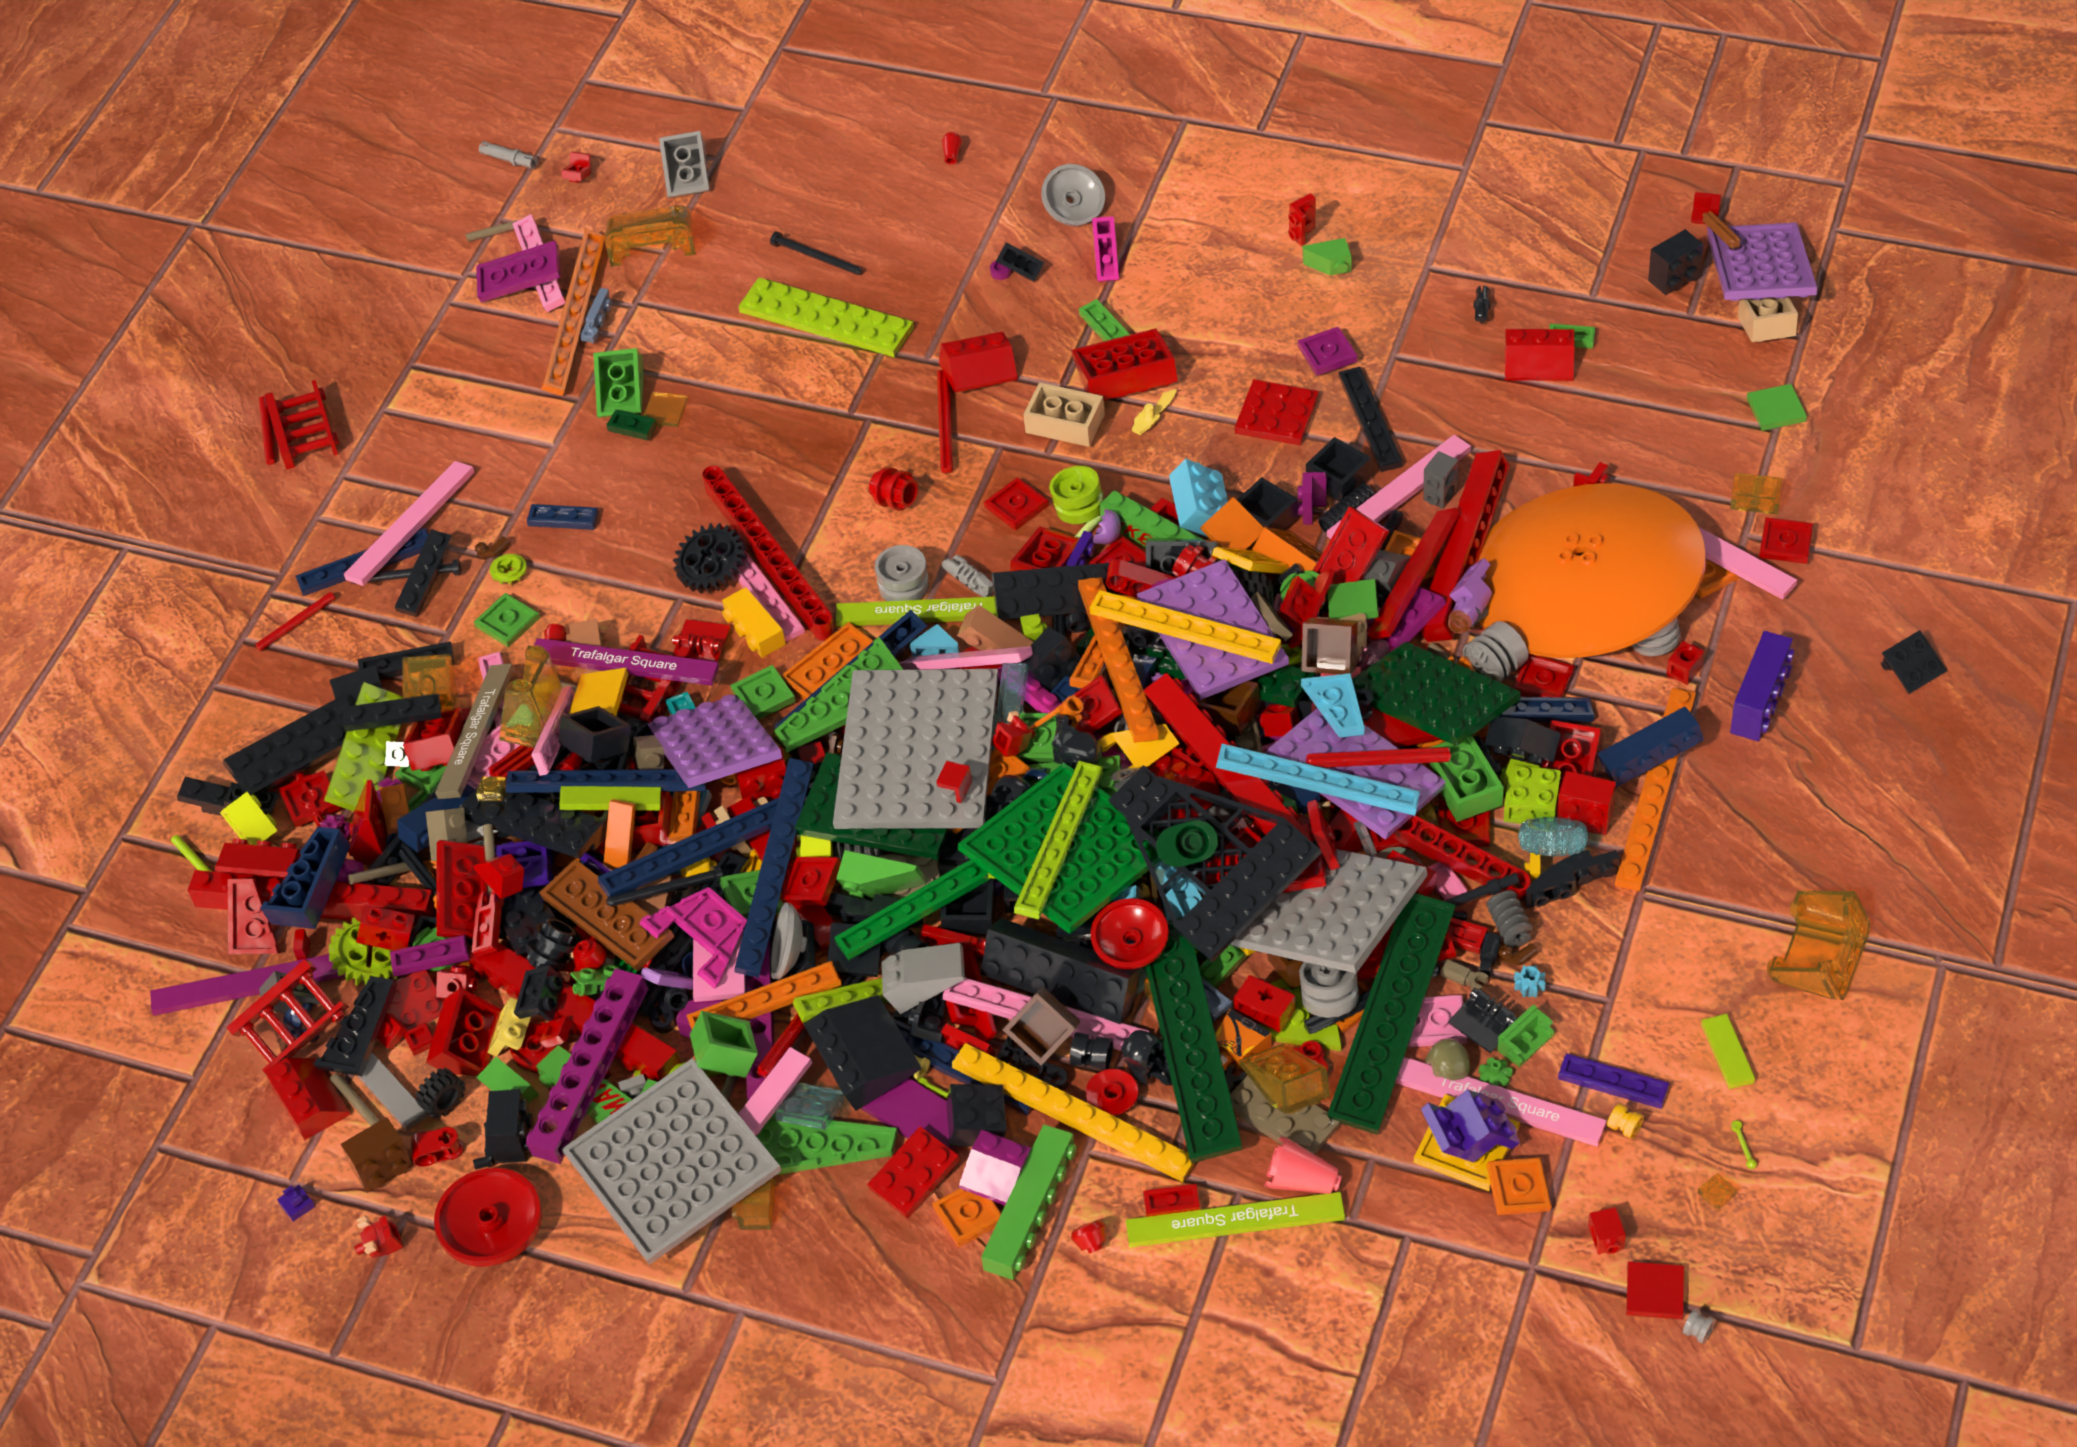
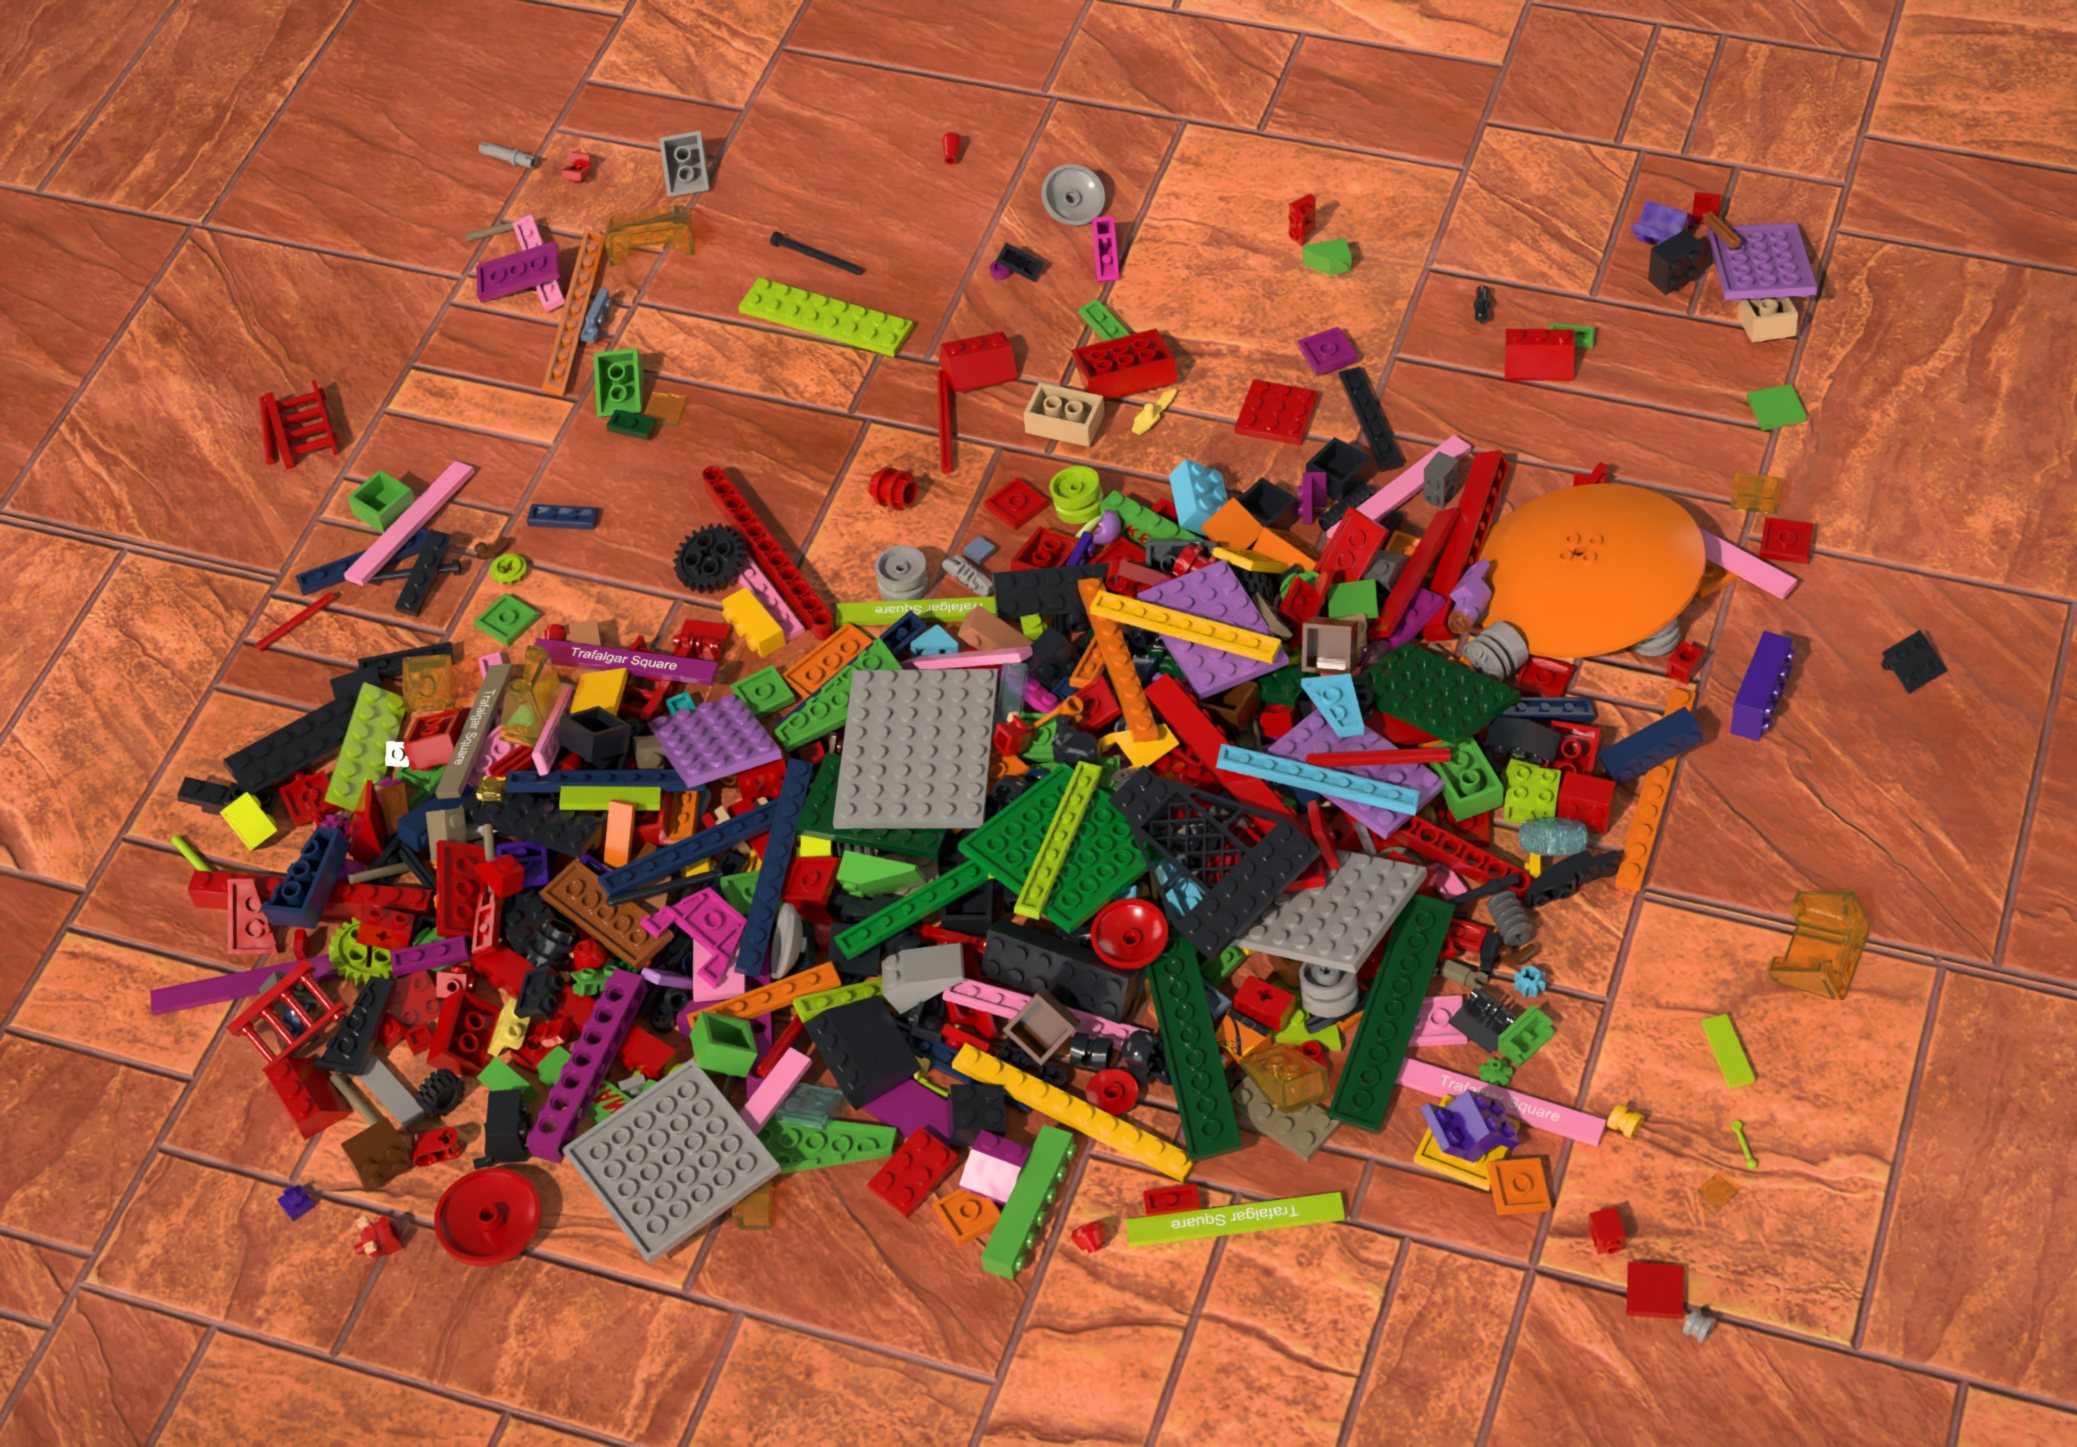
red slope [215,838,301,878] -> none
black plate [342,694,442,732] -> none
red panel [936,761,972,803] -> none
dark green piece [1156,820,1218,867] -> none
coral cone [1264,1135,1342,1194] -> none
olive hair [1425,1038,1470,1081] -> none
dark purple tile [1558,1053,1669,1109] -> none
none -> bright green piece [347,469,415,533]
none -> sand blue tile [963,536,996,565]
none -> dark purple bracket [1630,200,1696,245]

